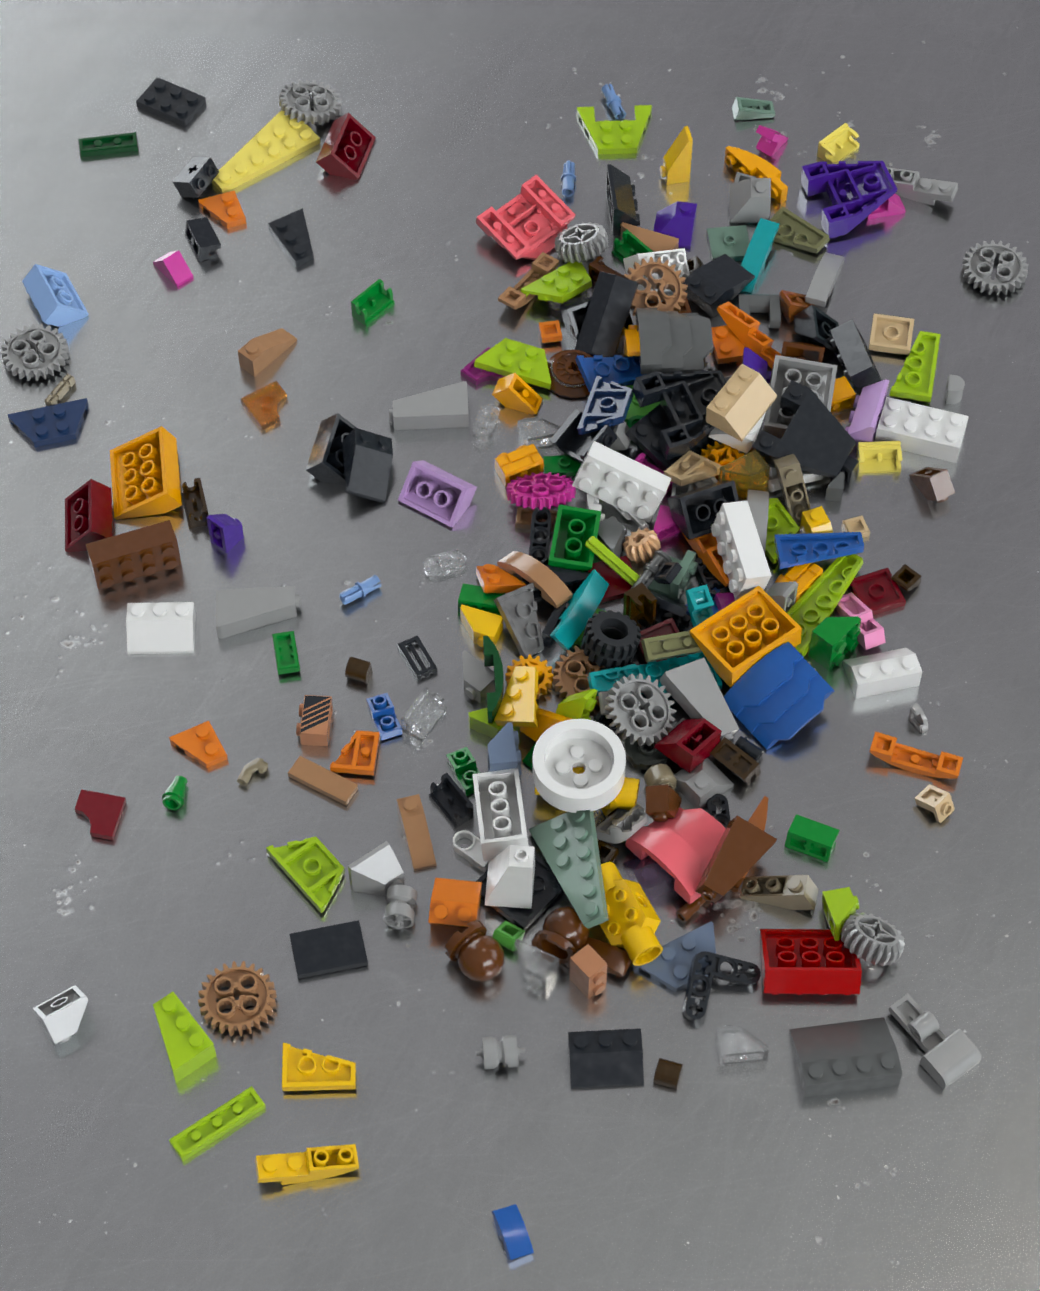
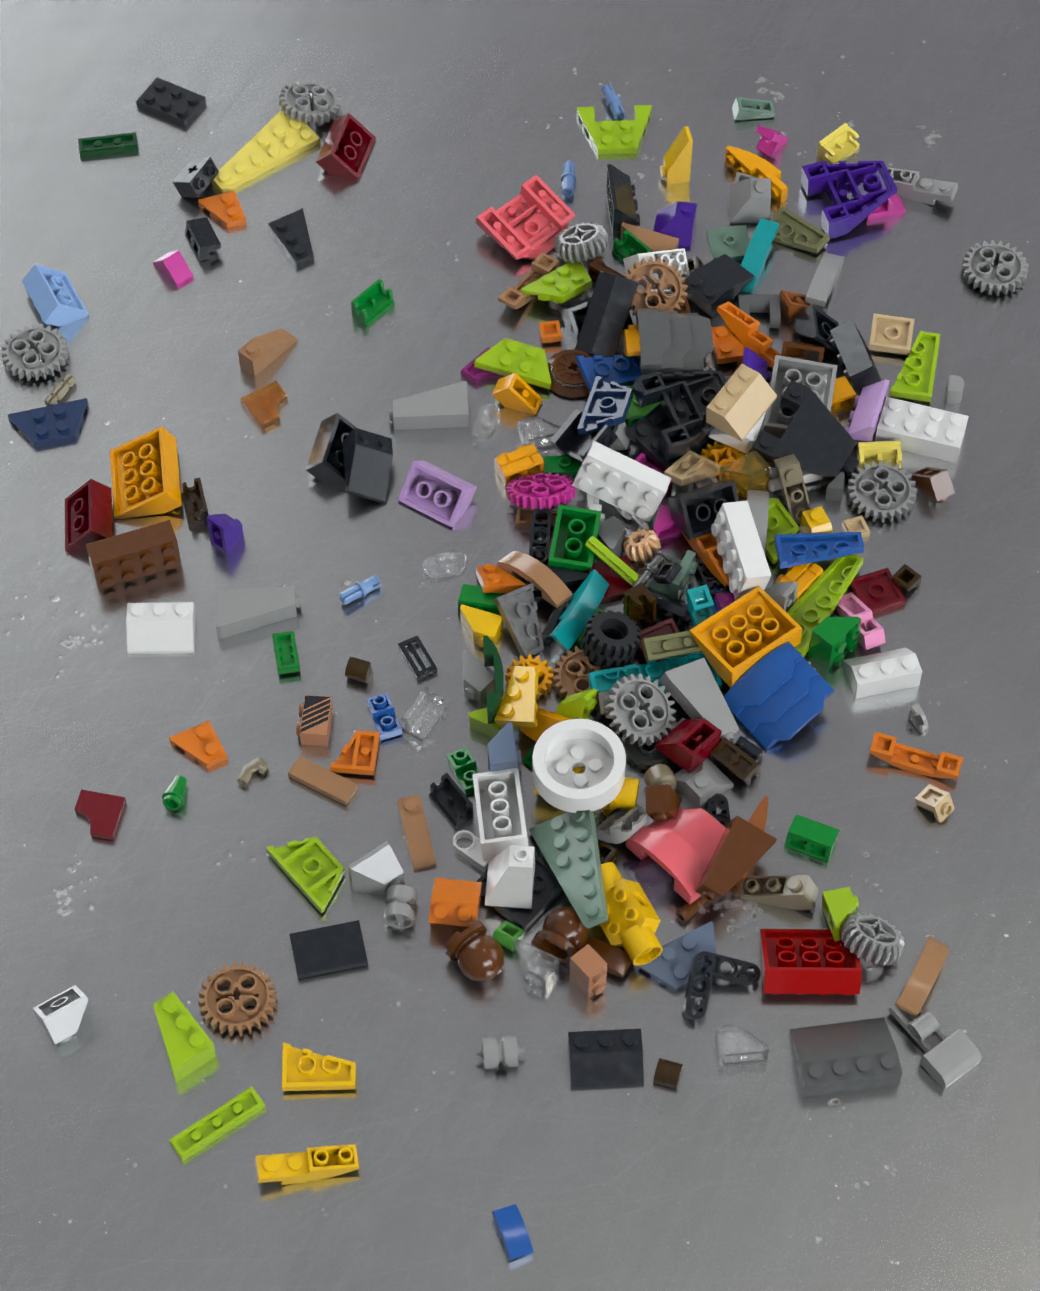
none -> light grey gear [847,460,917,523]
none -> medium nougat slope [895,936,950,1017]

